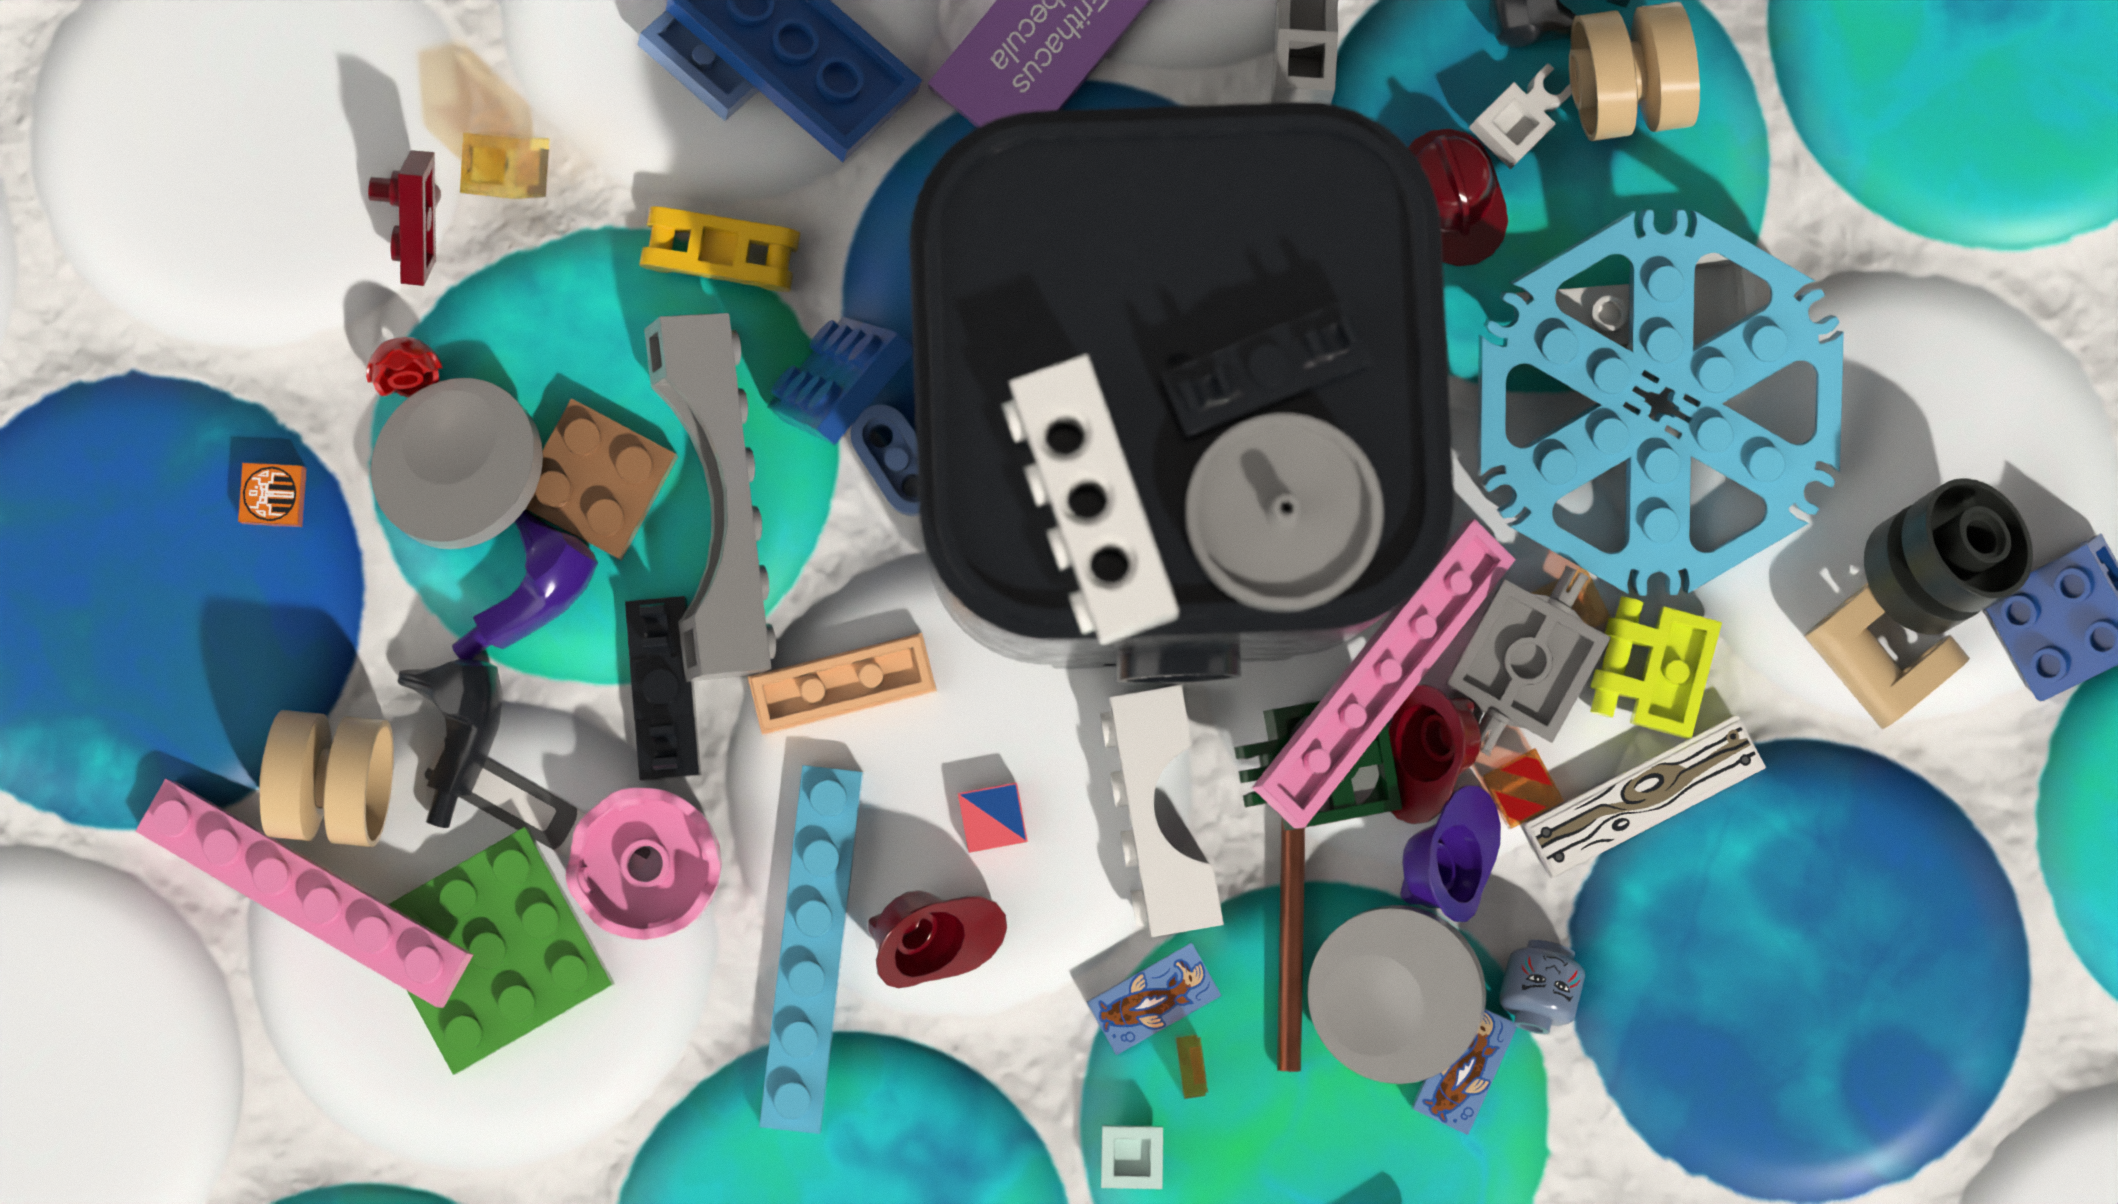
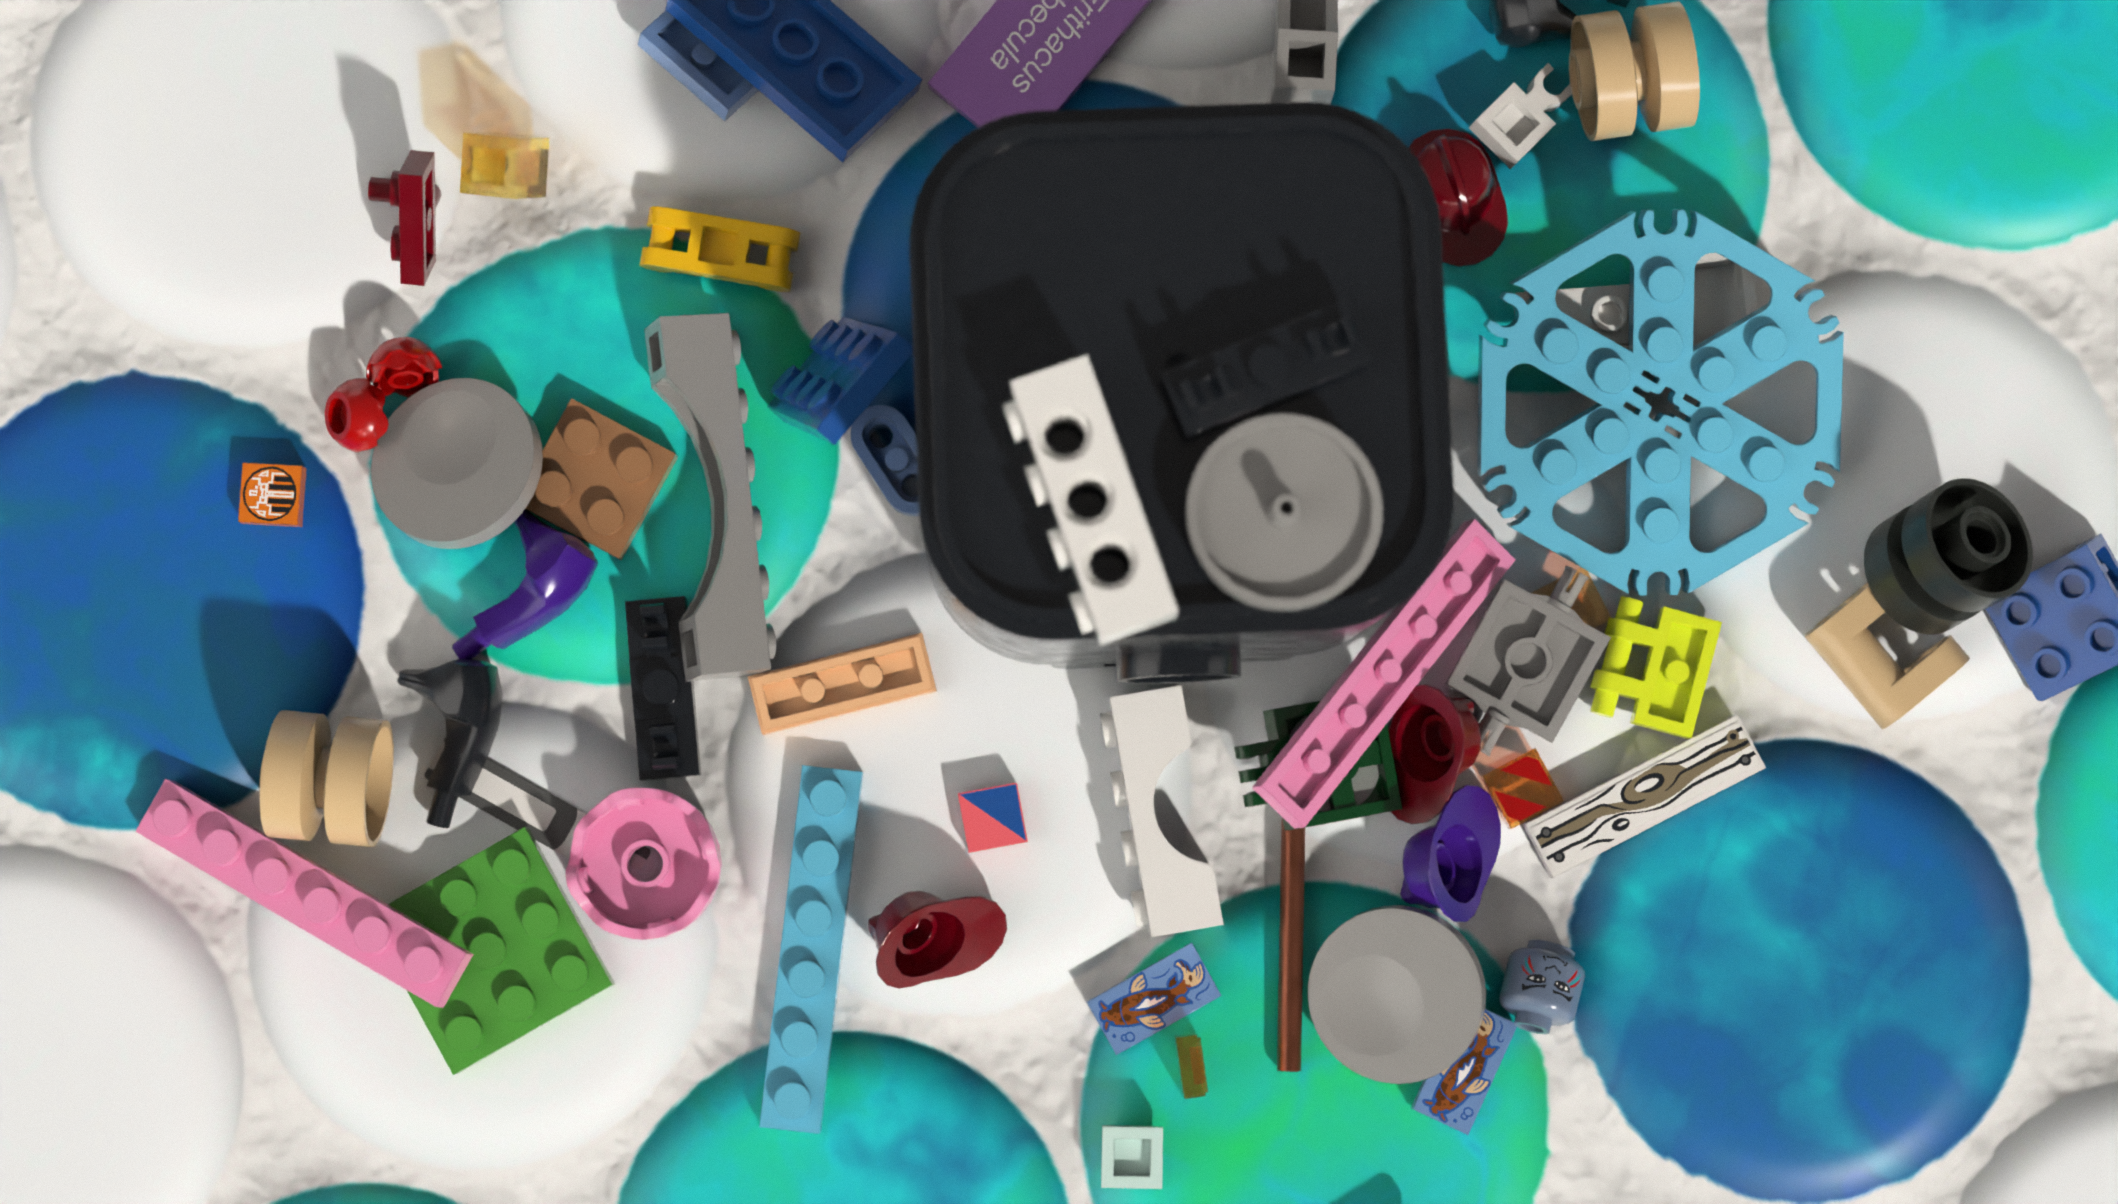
none -> red plate [325,378,389,453]

